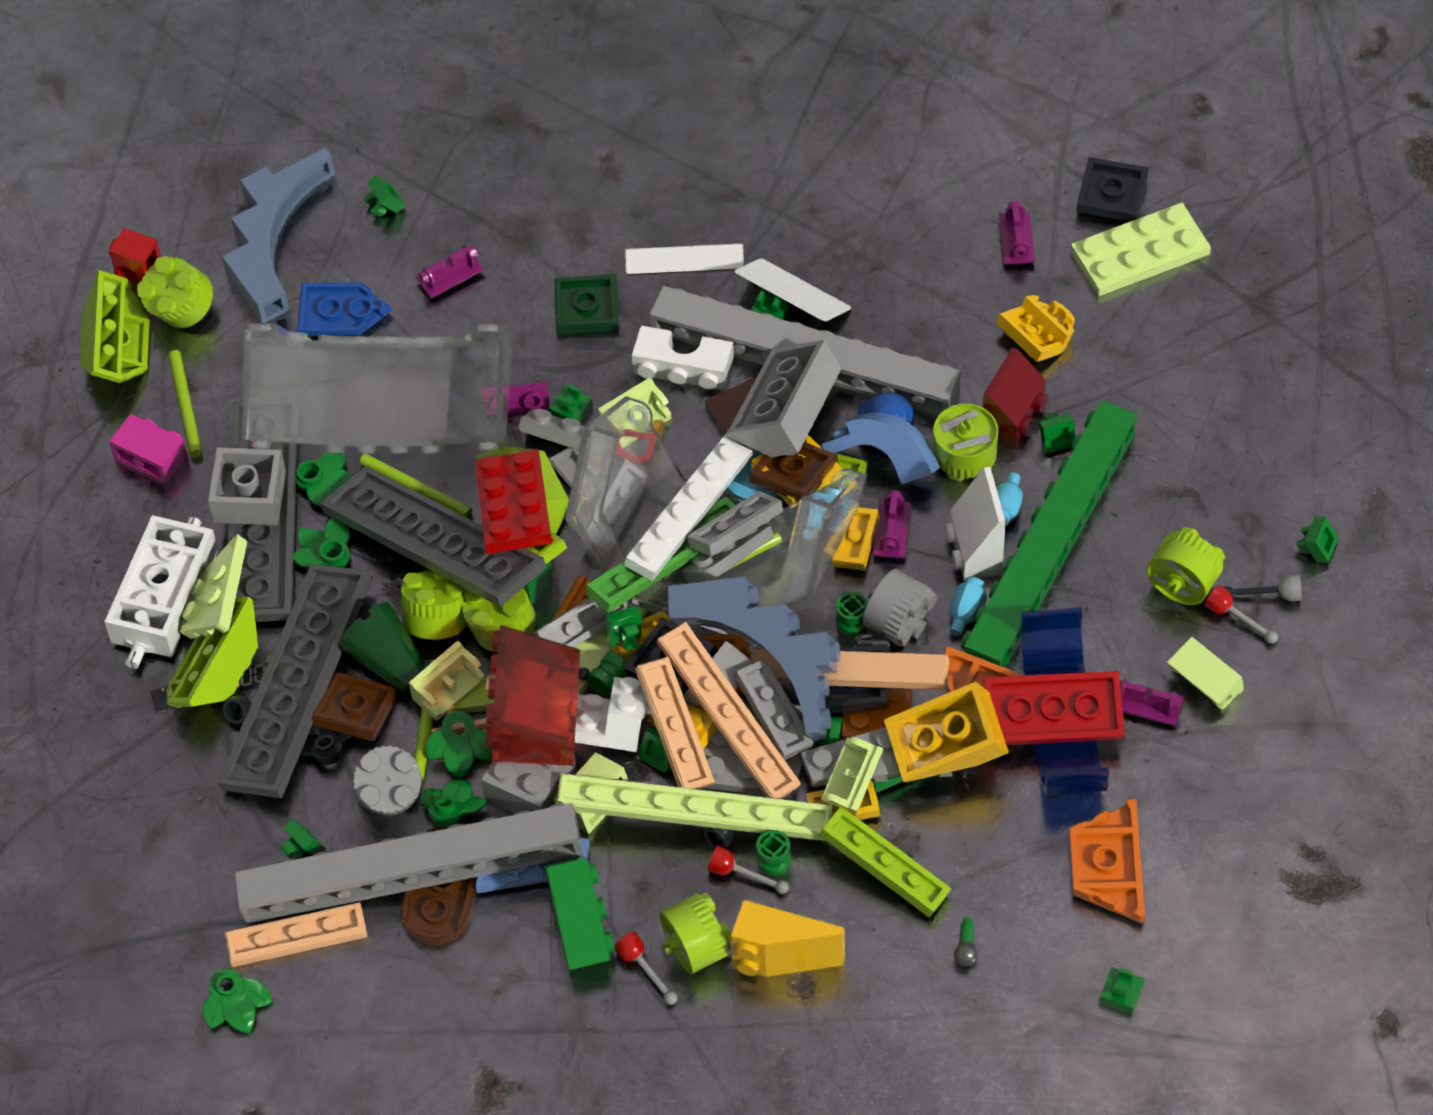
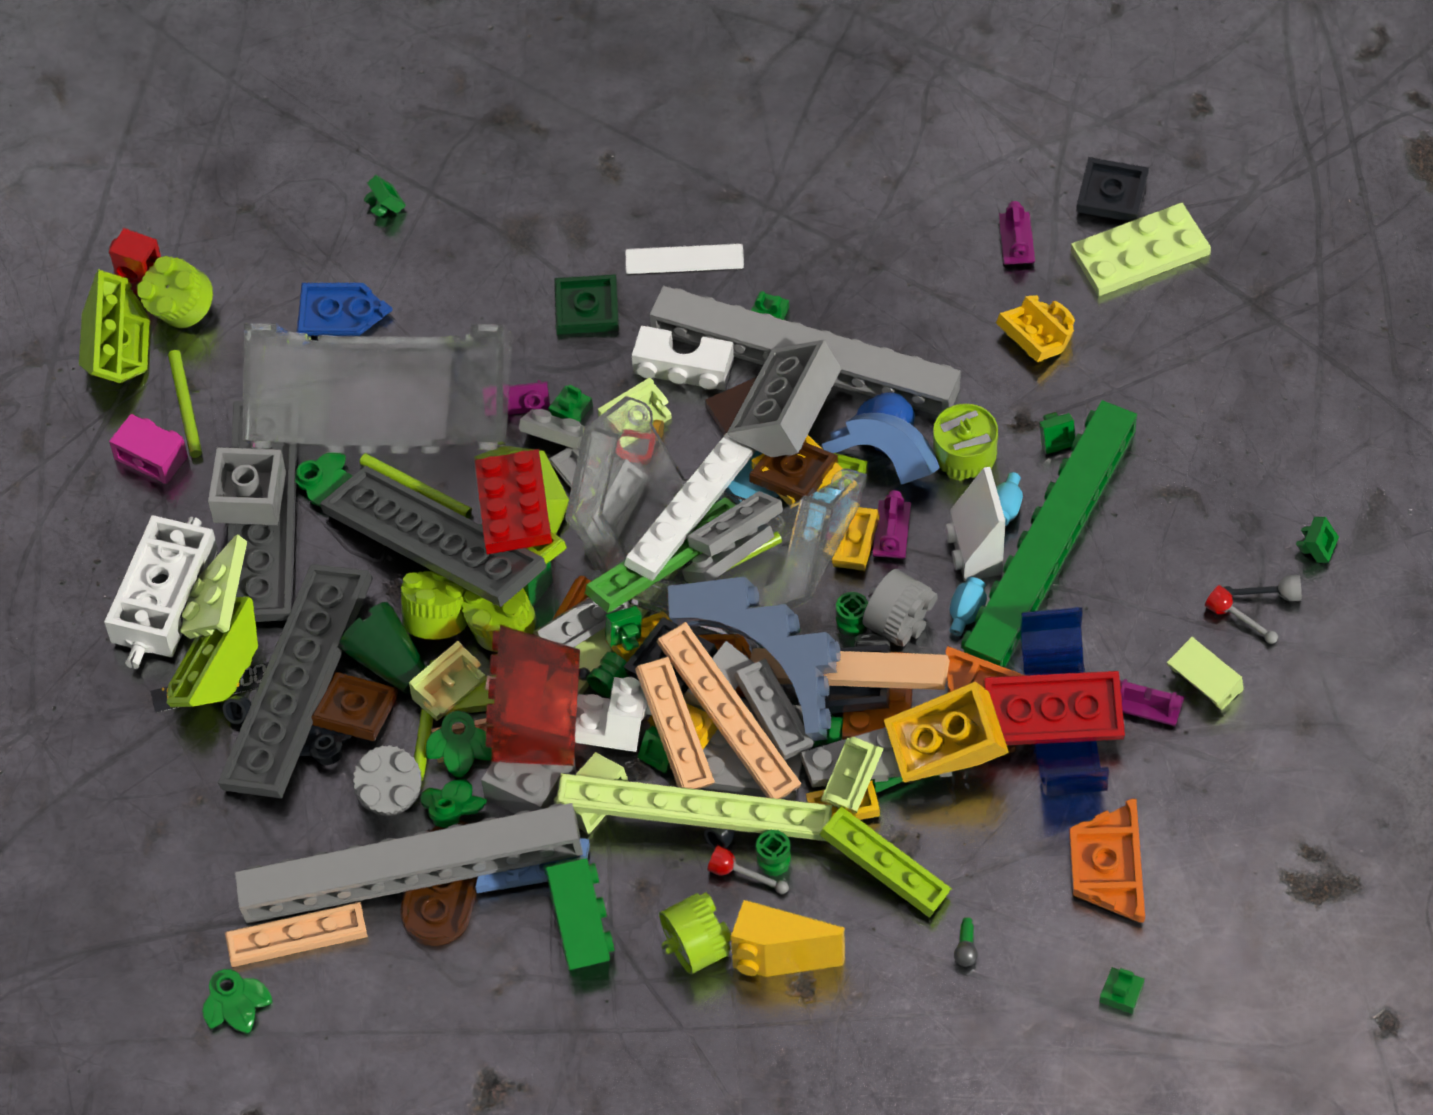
sand blue arch [222,147,335,324] -> none
green tile [280,818,327,859] -> none
green plate [293,517,350,568] -> none
magenta hinge [415,245,484,298] -> none
hinge [614,931,678,1005] -> none
white sticker [735,259,851,321] -> none
dark red slope [983,347,1048,445] -> none
lime piece [1146,527,1225,605] -> none

